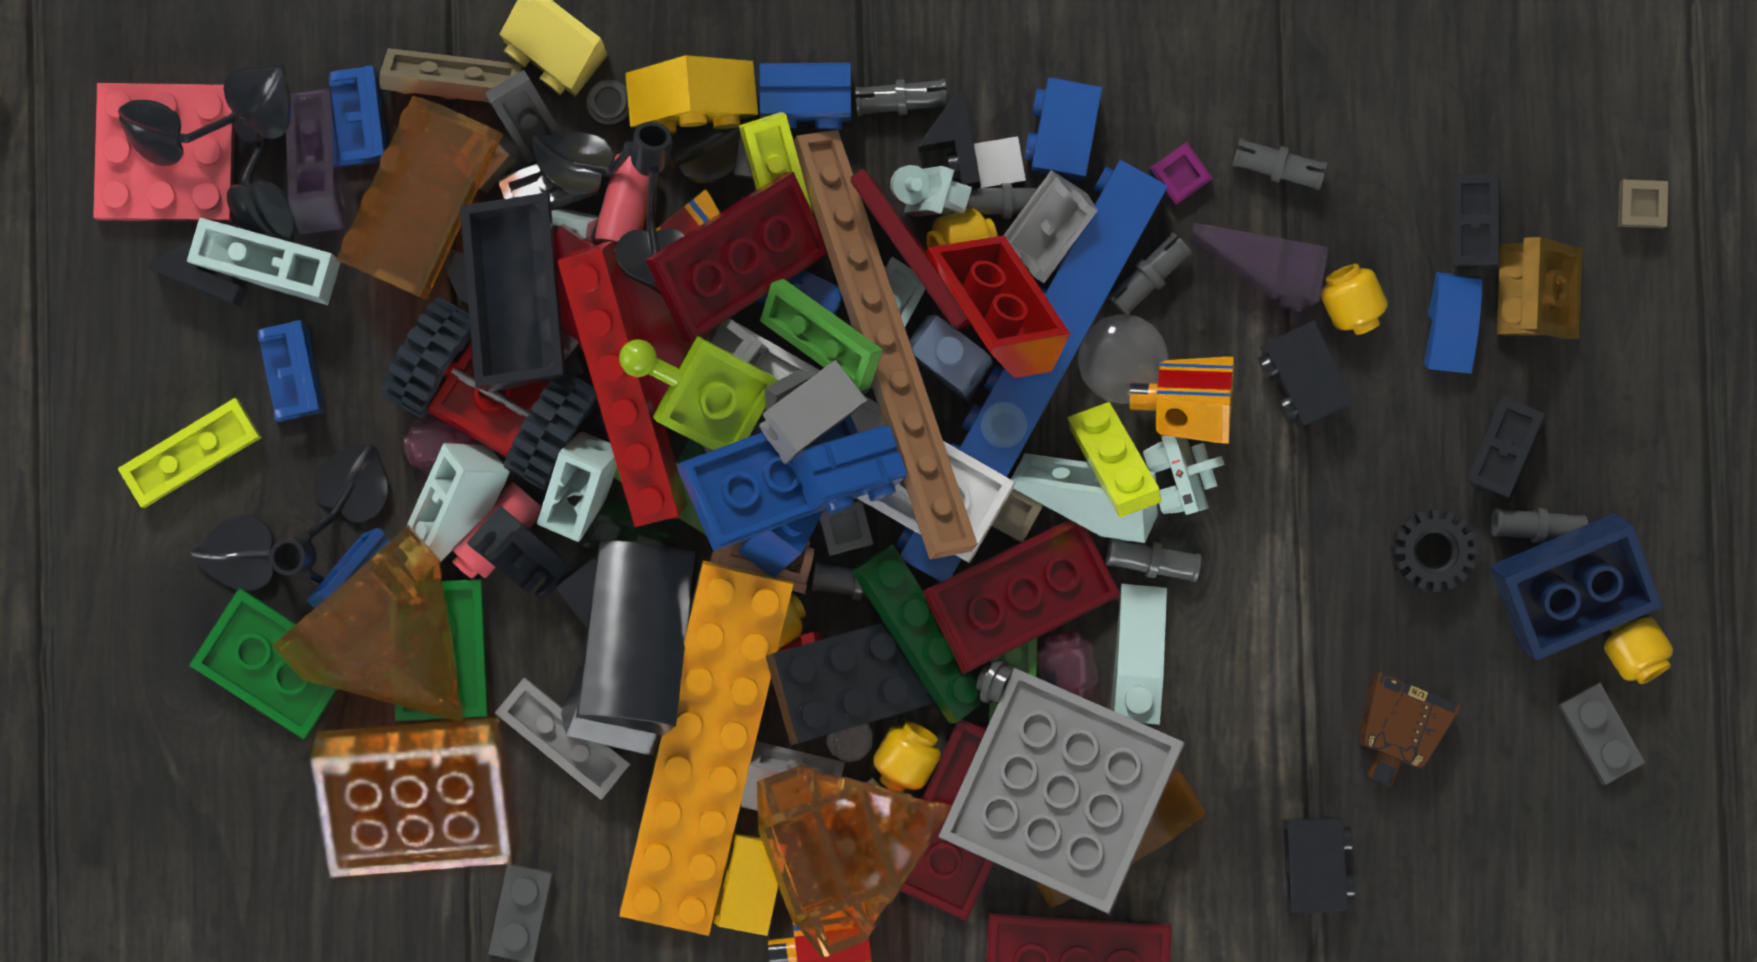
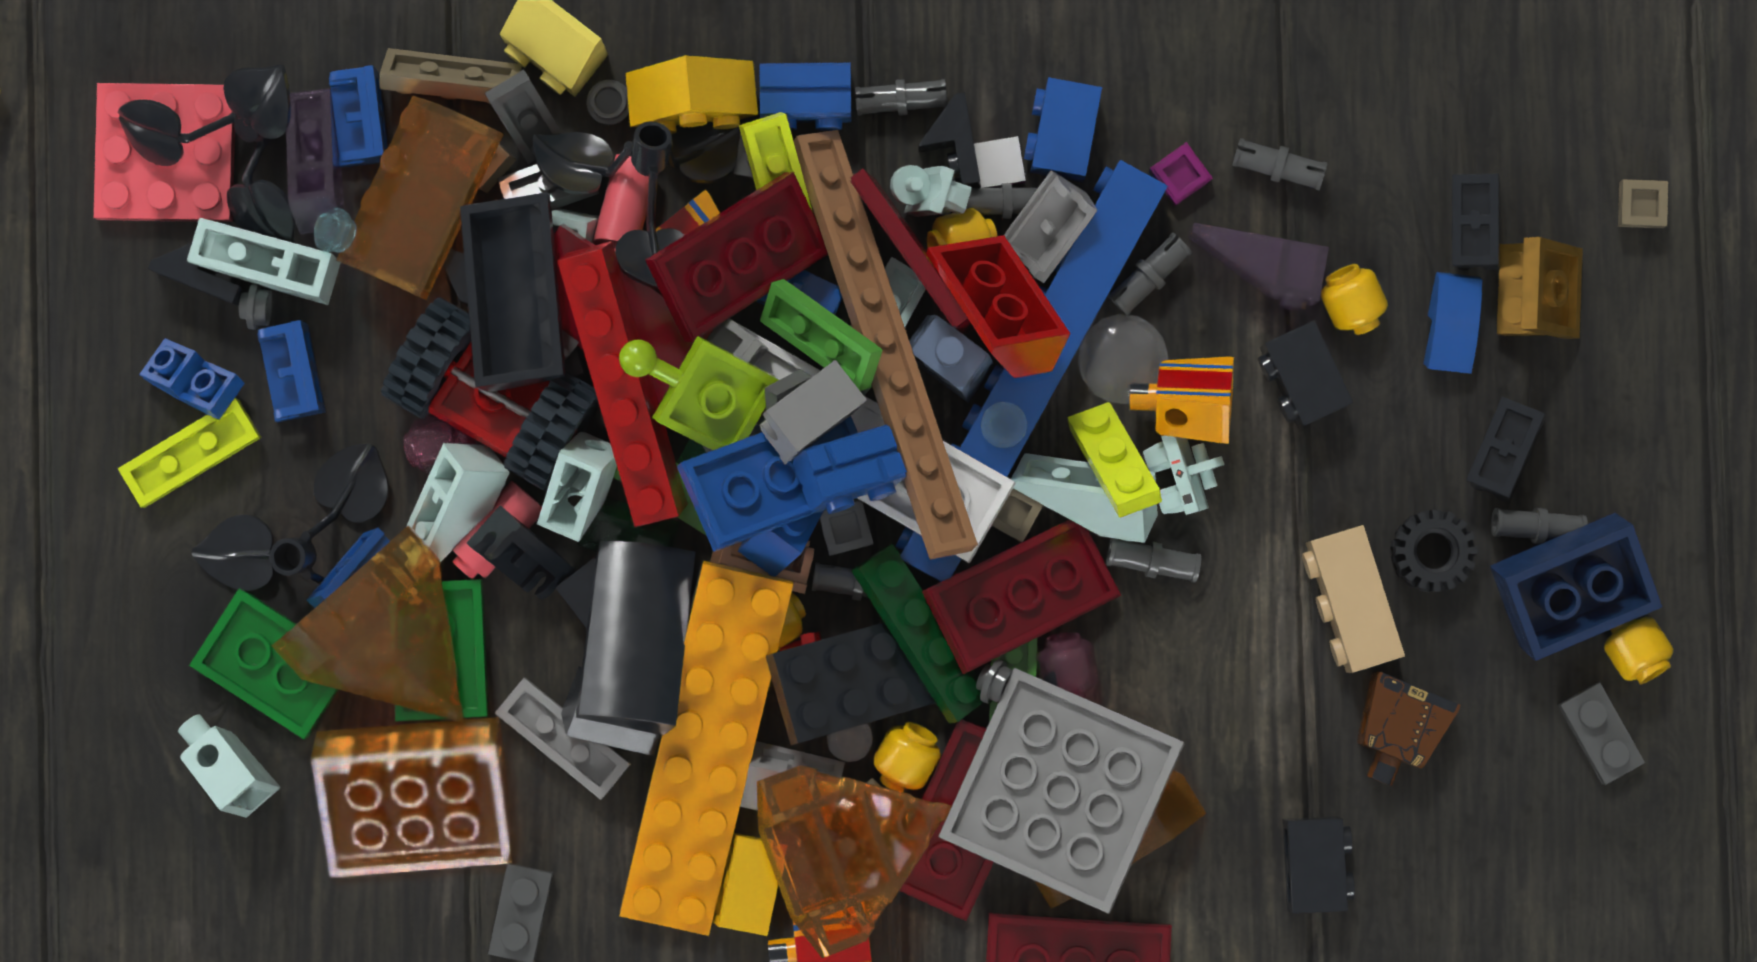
light aqua slope [1111,584,1167,725] -> none
none -> blue slope [139,338,245,420]
none -> light aqua torso [178,714,281,818]
none -> dark grey plate [239,284,273,330]
none -> clear light blue plate [314,207,356,253]
none -> tan brick [1302,525,1405,673]

